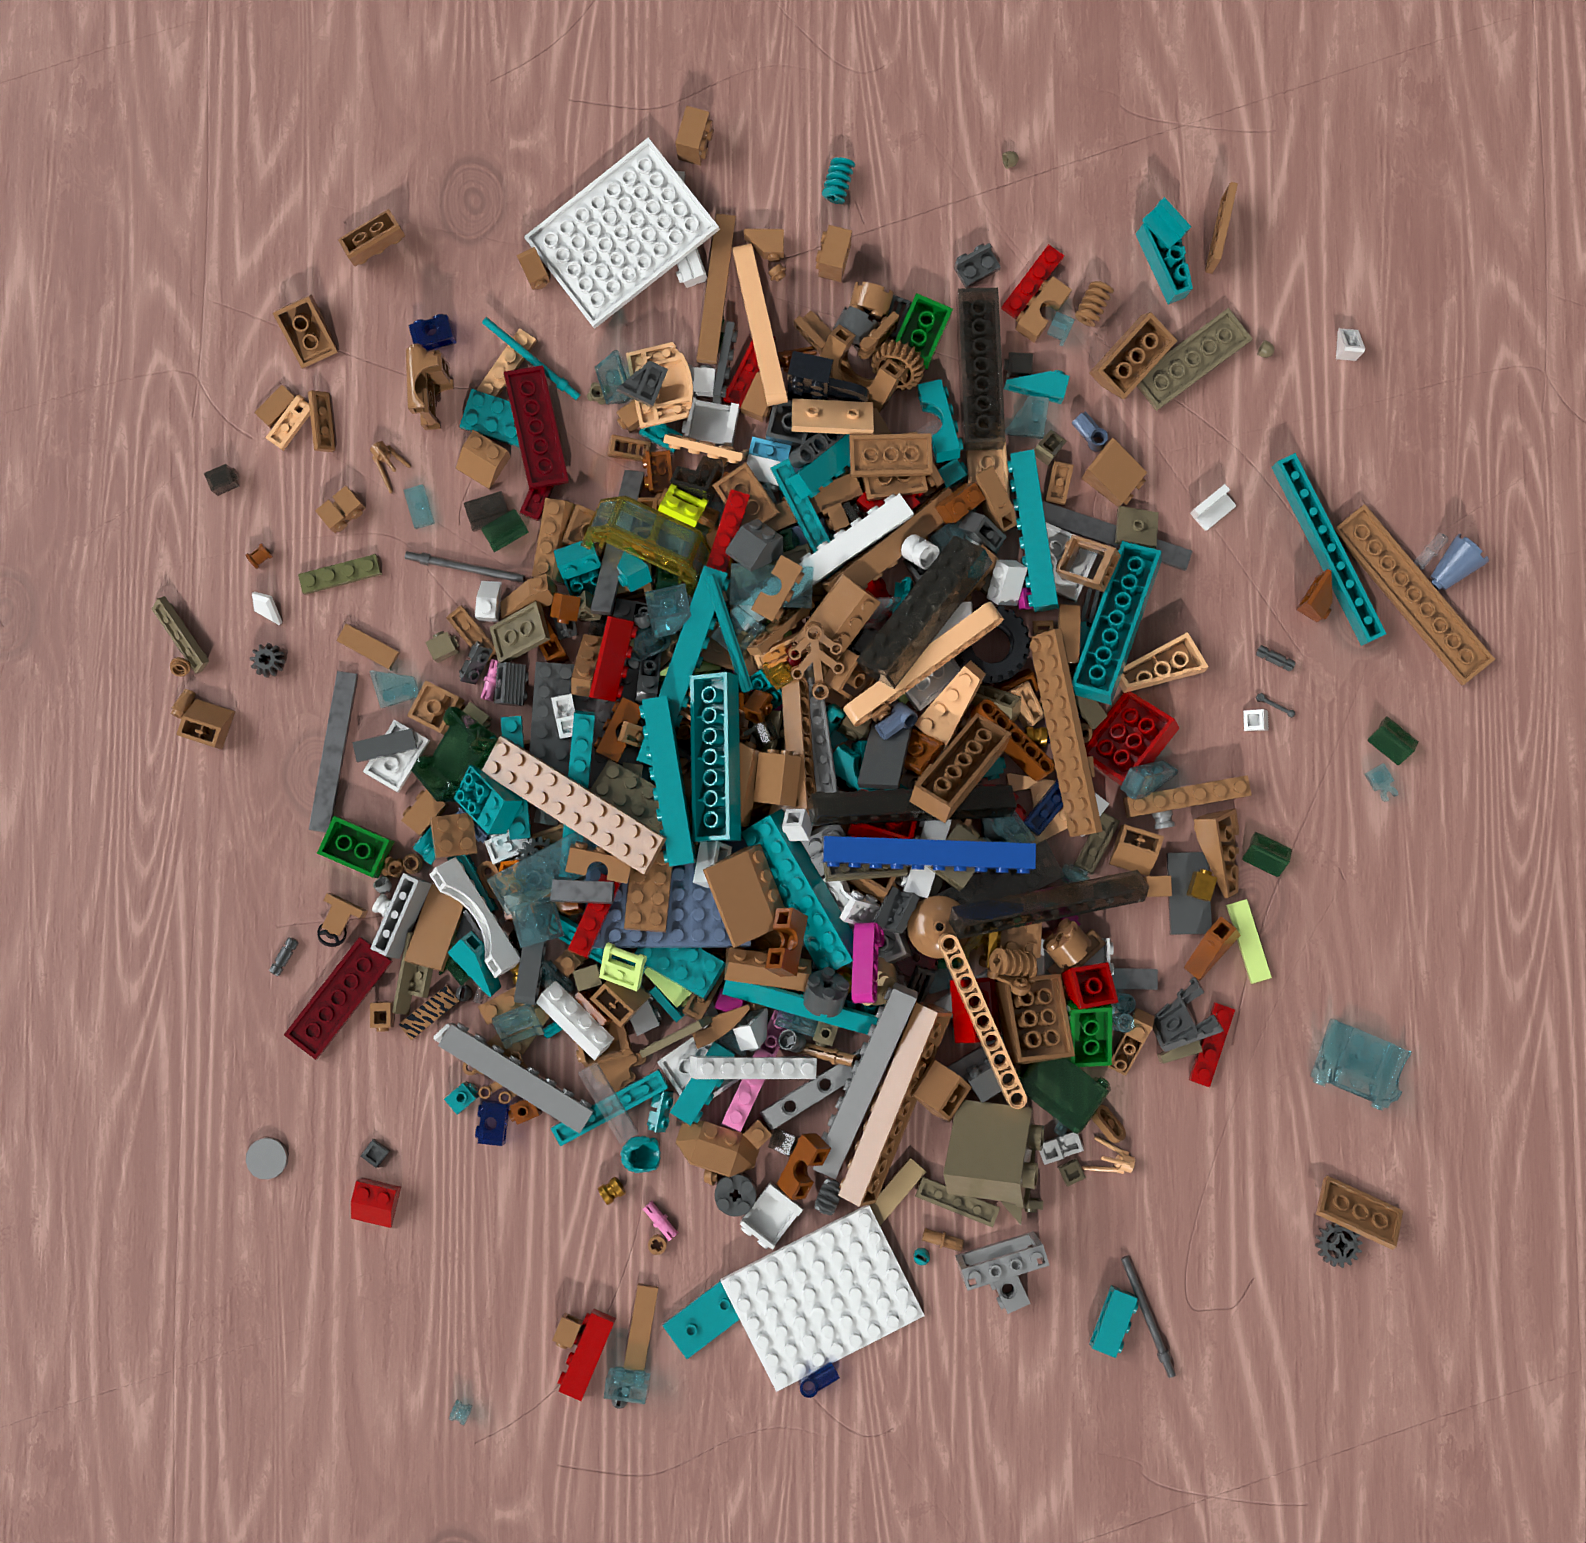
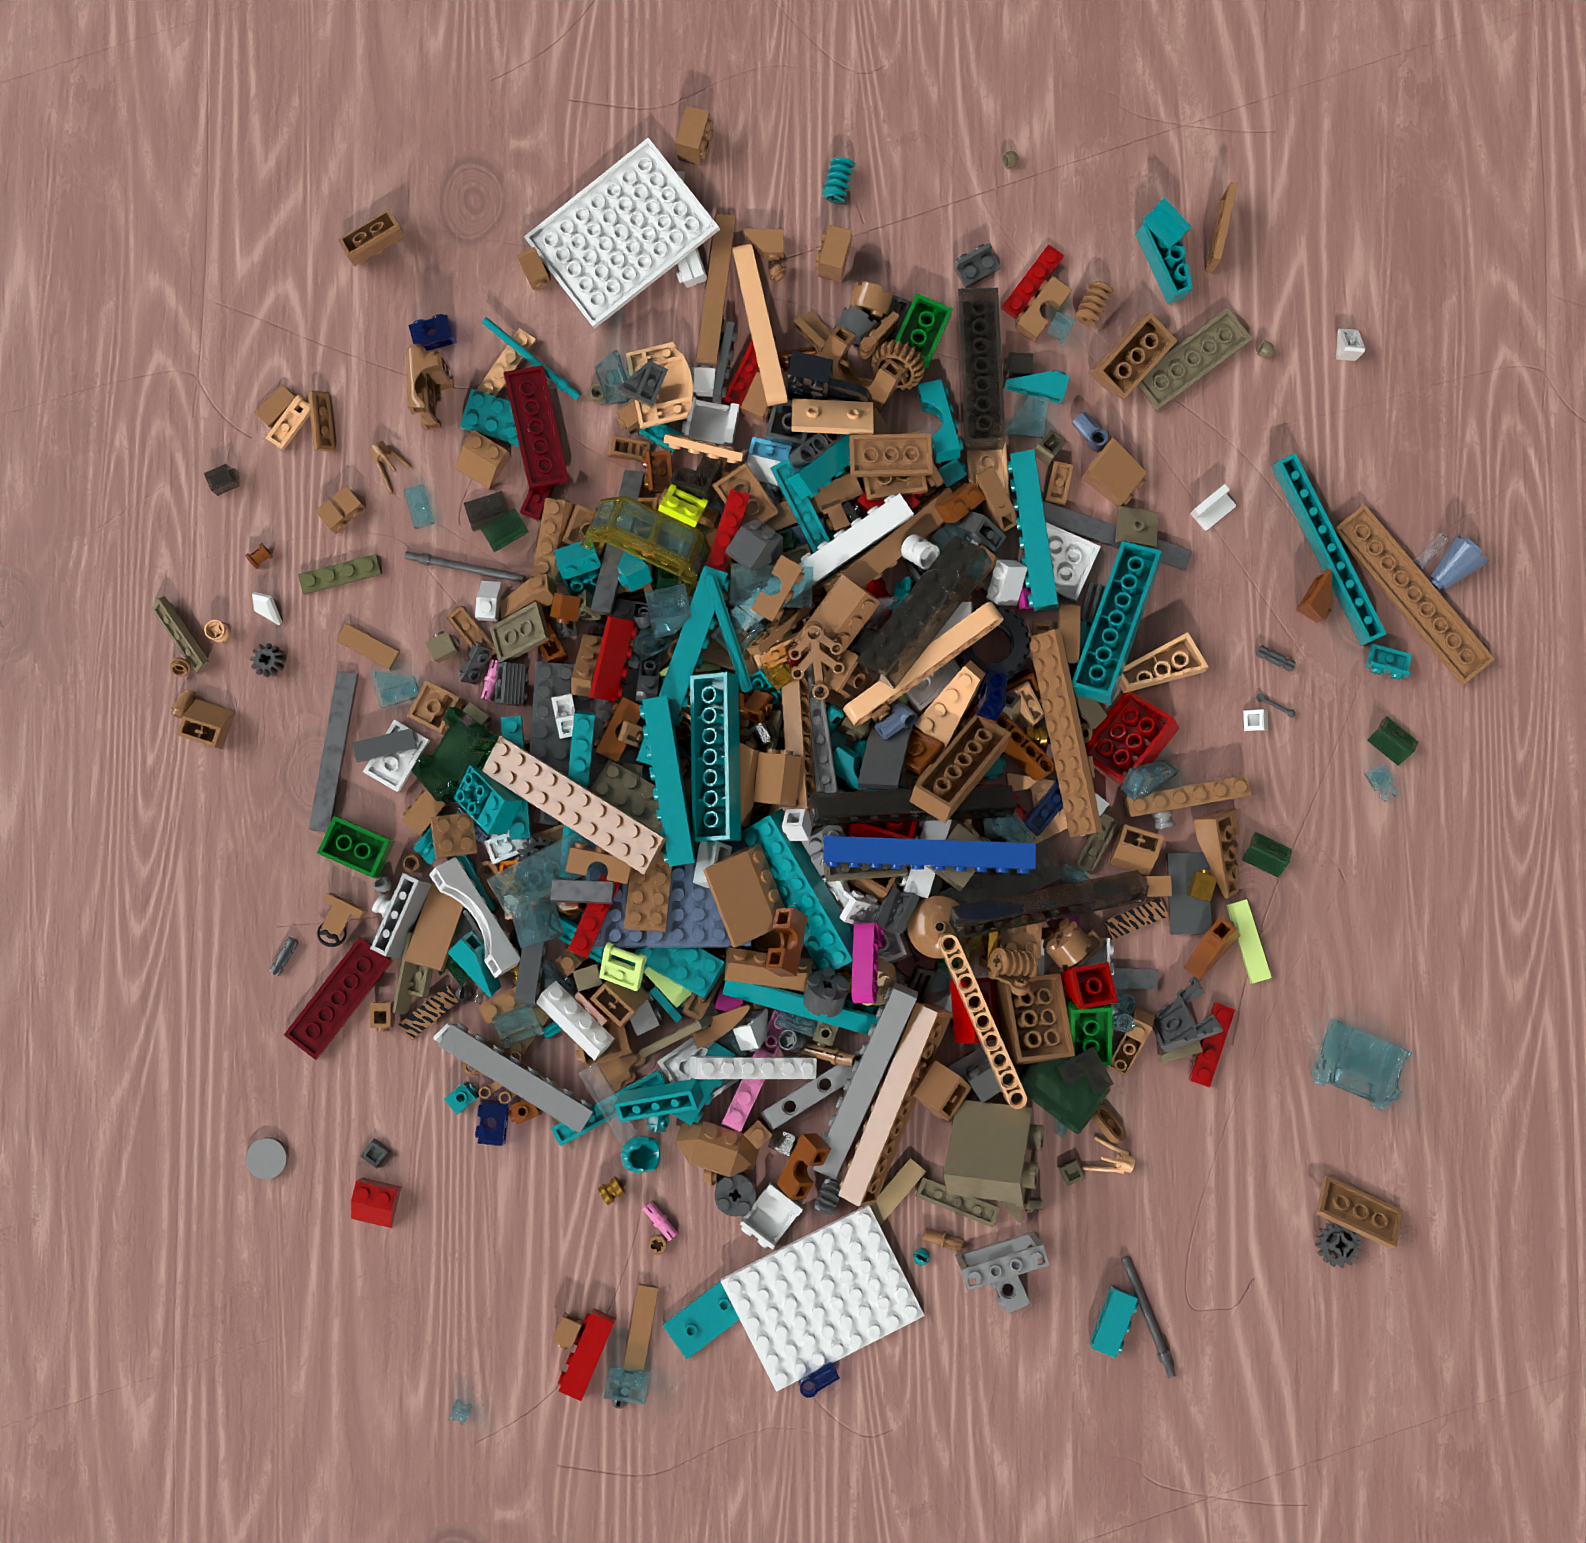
medium nougat slope [273,294,338,369] -> none
medium nougat plate [381,856,403,878] -> none
white slope [1039,1130,1084,1165] -> none
medium nougat window [1056,535,1121,592] -> none
none -> light nougat wheel [204,620,231,643]
none -> teal brick [614,1079,704,1122]
none -> clear blue brick [976,670,1008,721]
none -> clear smoke plate [1056,1047,1114,1094]
none -> tile [1104,897,1169,940]
none -> teal bracket [1365,644,1412,680]

